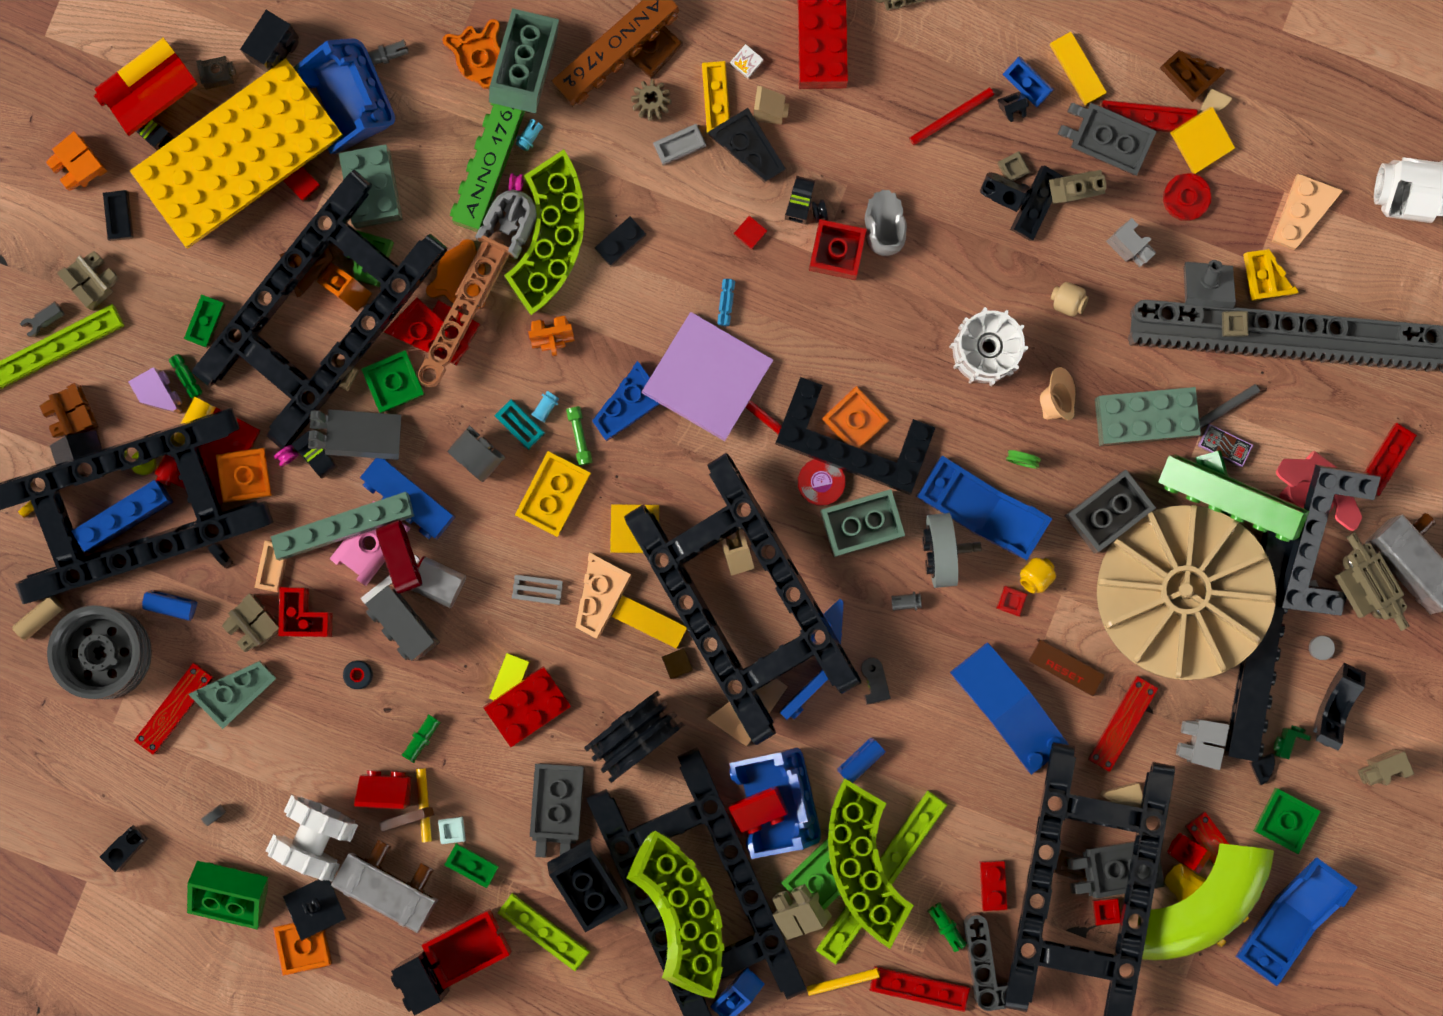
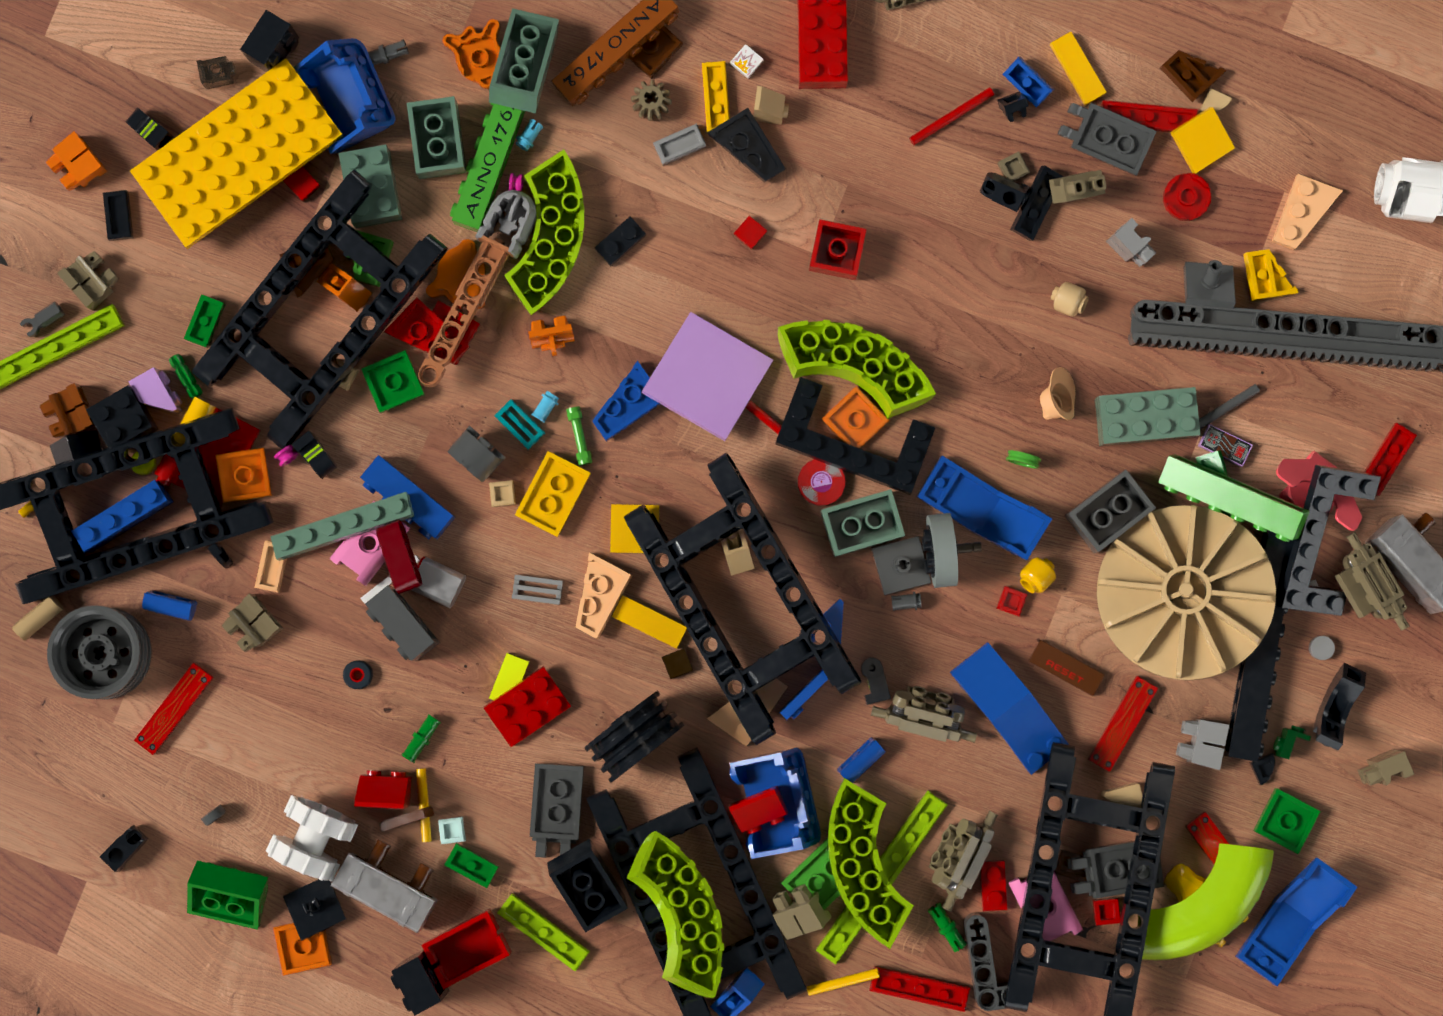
red door [93,37,198,136] -> none
sand green wing [188,660,277,729] -> none
red brick [278,587,333,637] -> none
dark grey tile [308,409,401,460] -> none
dark azure axle [717,279,735,326] -> none
black leg [785,176,815,224] -> none
black bush [812,200,828,223] -> none
light grey hair [865,190,907,256] -> none
white piece [949,307,1028,386] -> none
red bracket [1167,833,1212,874] -> none
dark tan tile [1222,311,1249,337] -> none
none -> black brick [86,385,159,447]
none -> sand green brick [407,96,467,179]
none -> tan tile [489,480,516,507]
none -> lime brick [778,320,936,419]
none -> dark grey tile [871,536,931,595]
none -> dark tan piece [871,686,977,743]
none -> dark tan piece [929,811,998,912]
none -> bright pink piece [1009,872,1083,941]

